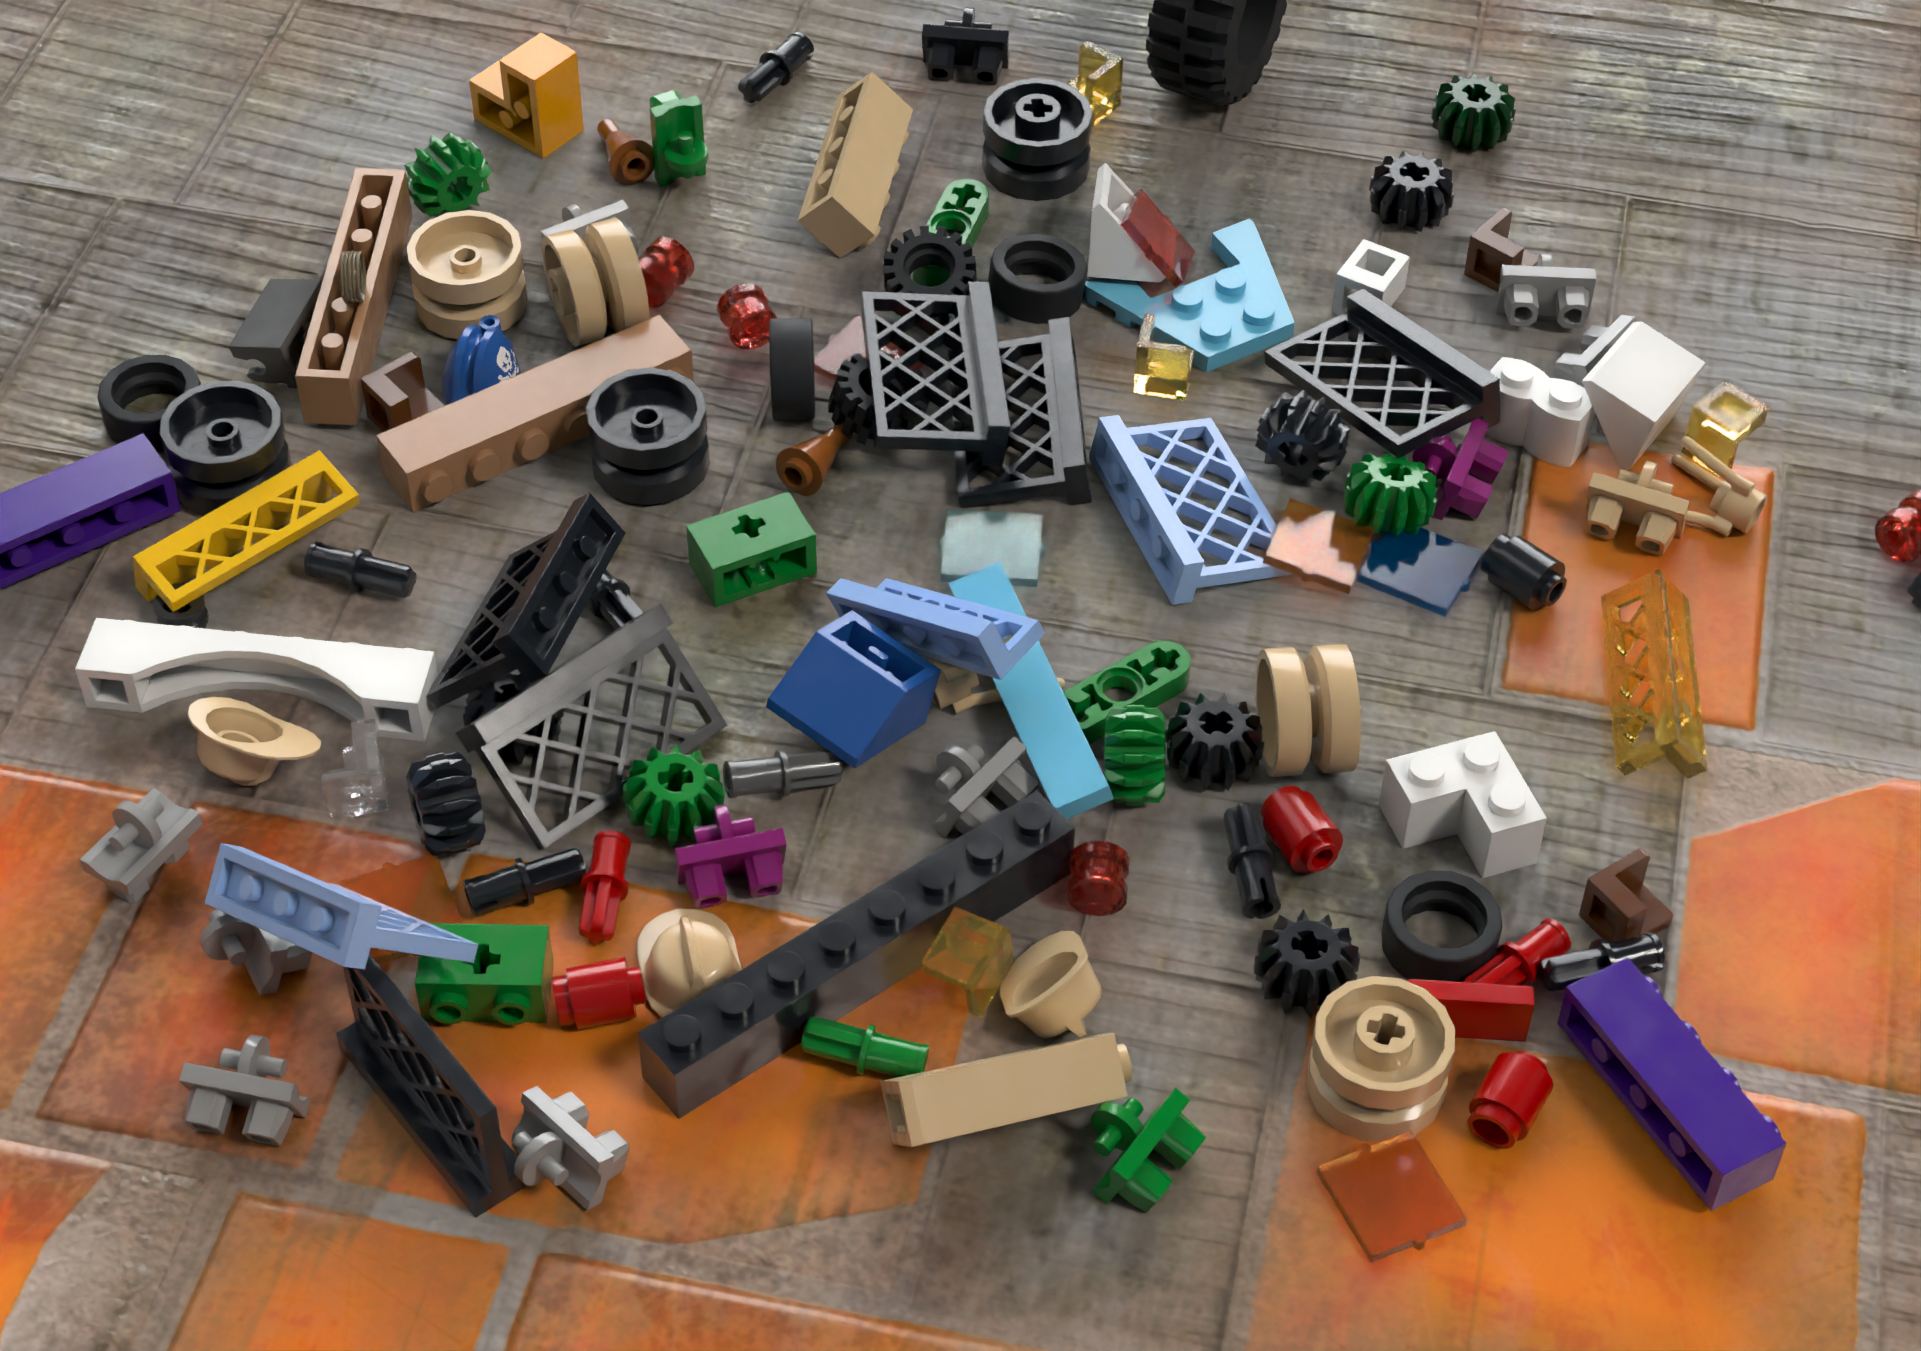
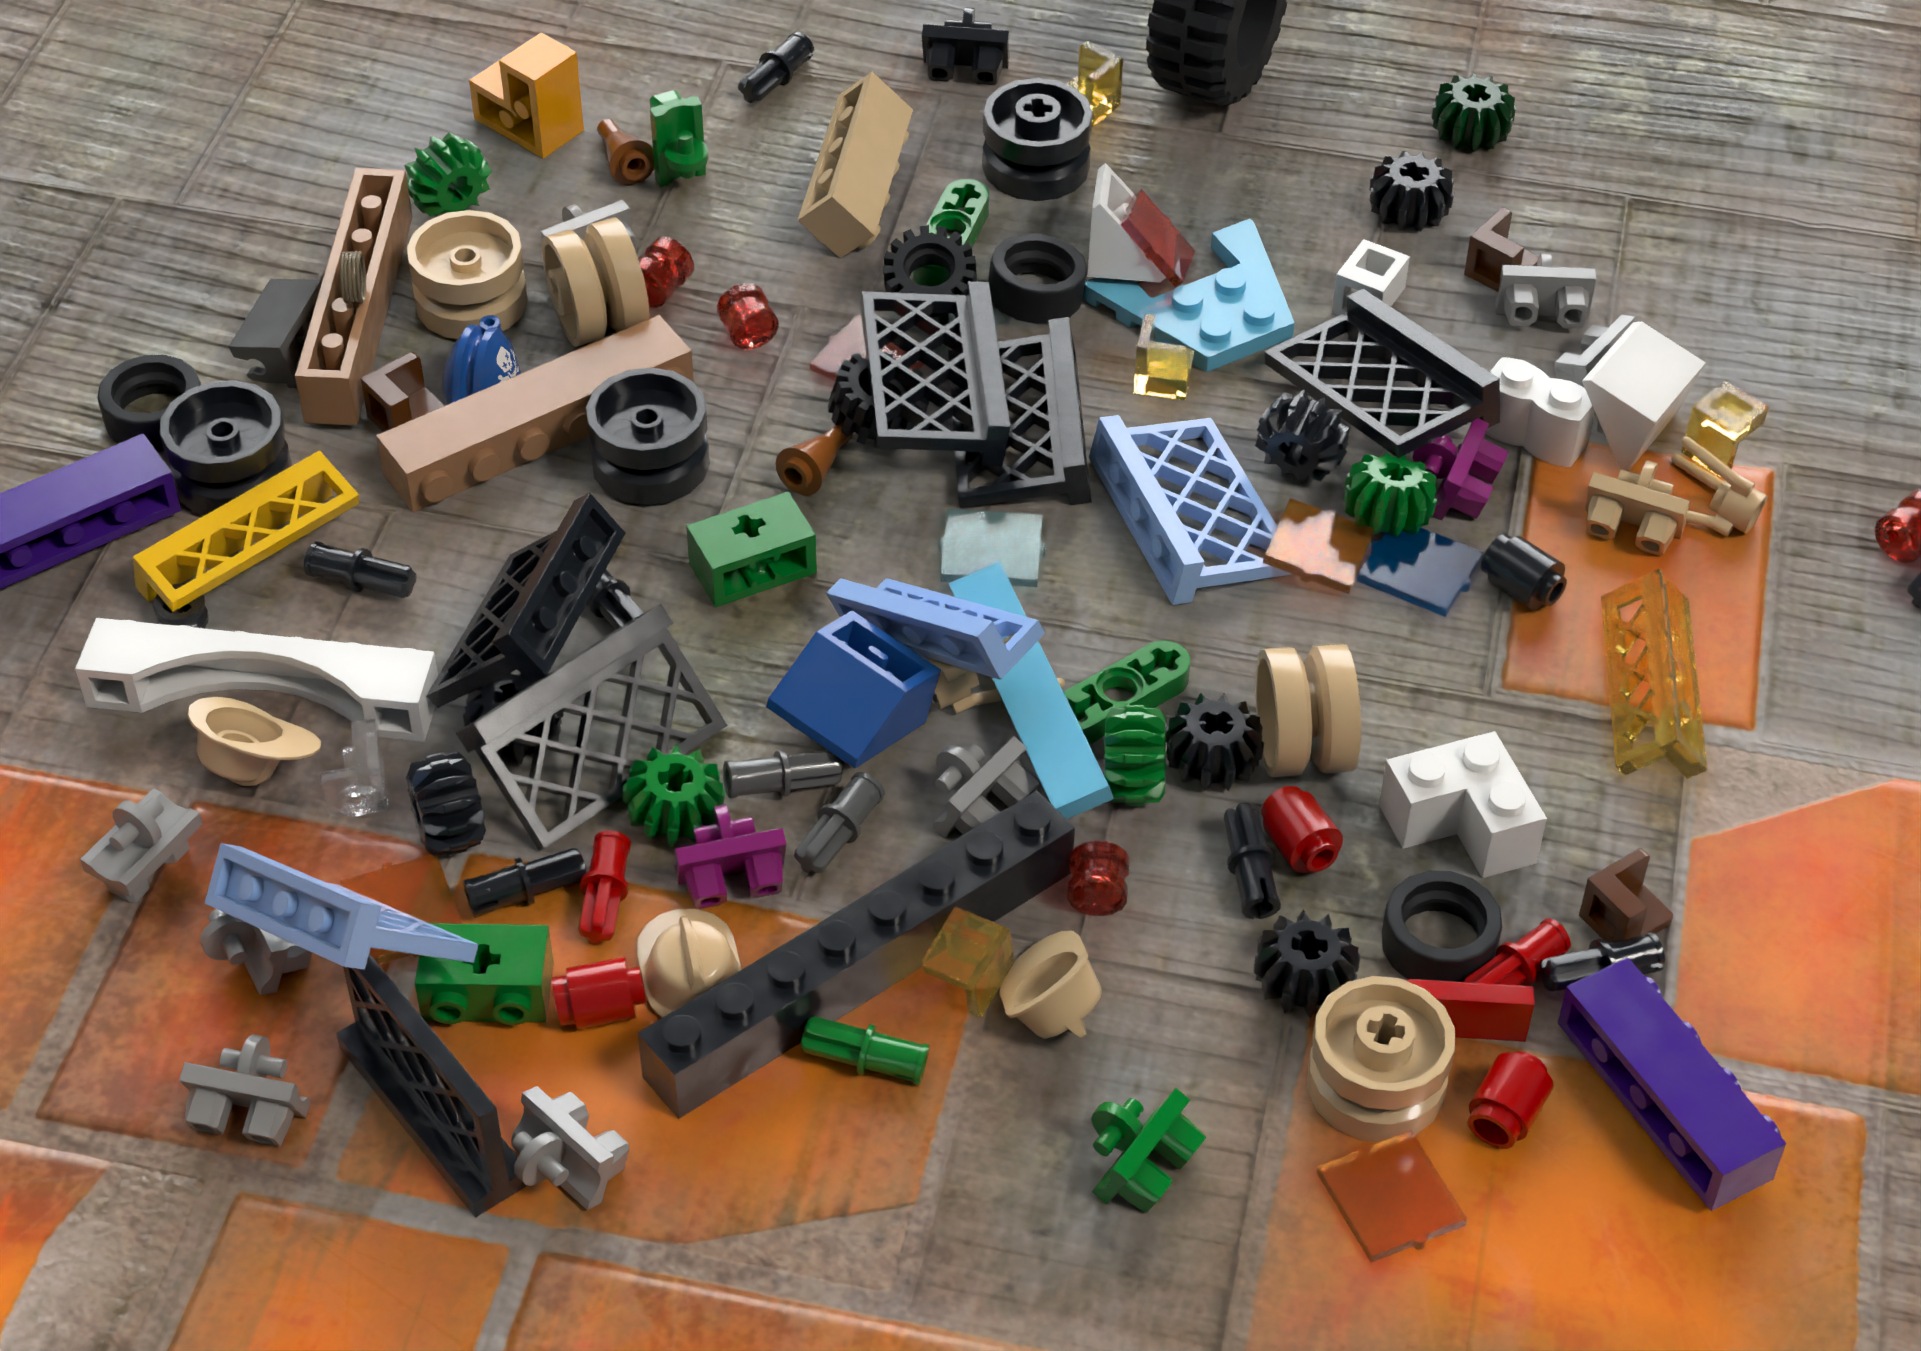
black tyre [769,318,815,420] -> none
tan slope [880,1033,1132,1147] -> none
none -> dark grey axle [794,772,885,873]

